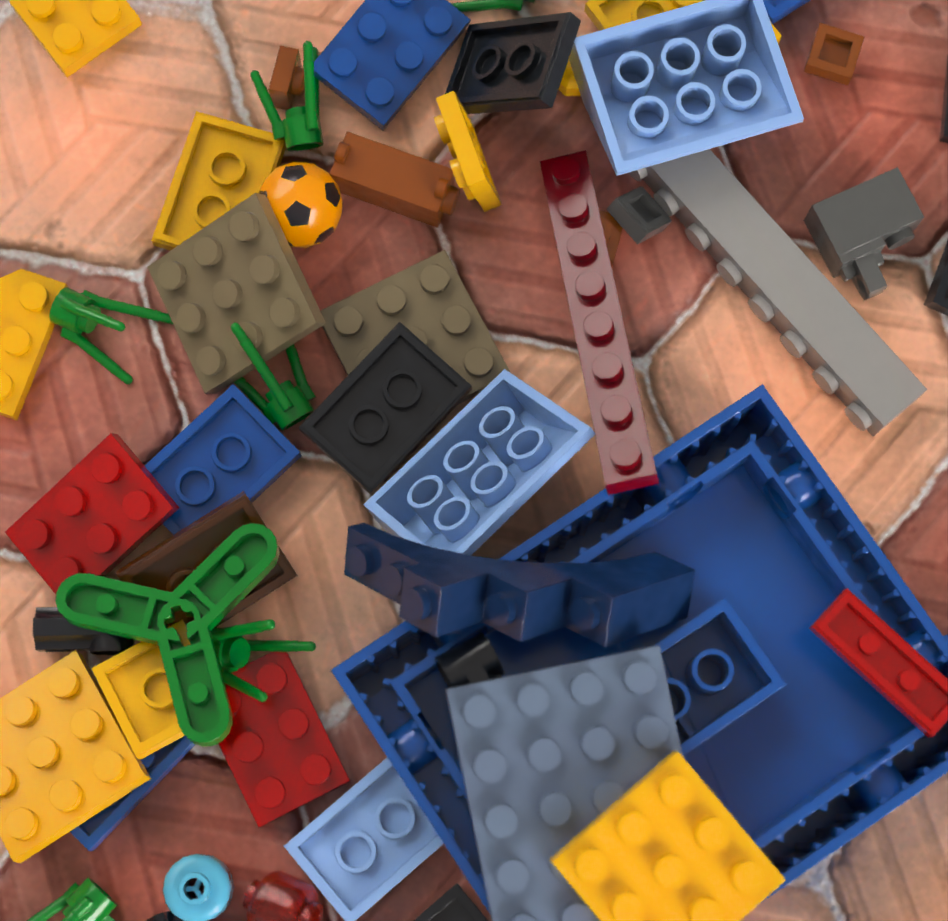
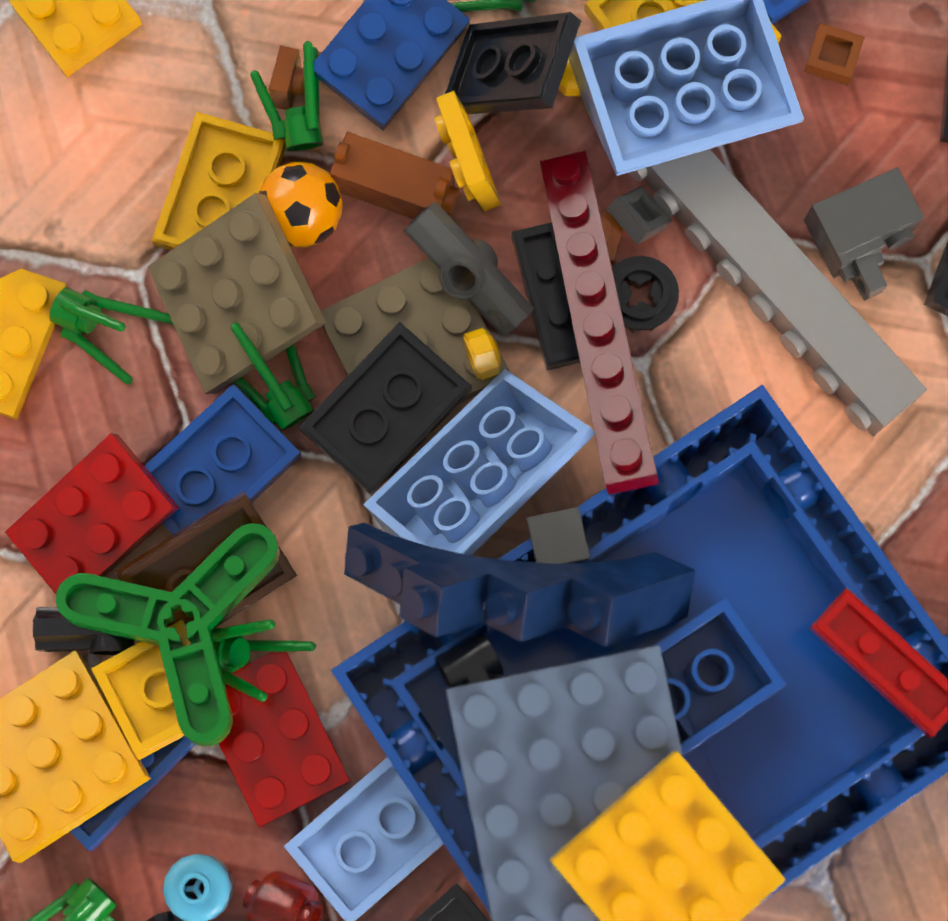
none -> dark grey piece [403,201,534,336]
none -> yellow tile [463,328,501,380]
none -> black tile [511,222,580,371]
none -> dark grey tile [526,507,590,563]
none -> black gear [612,256,679,332]

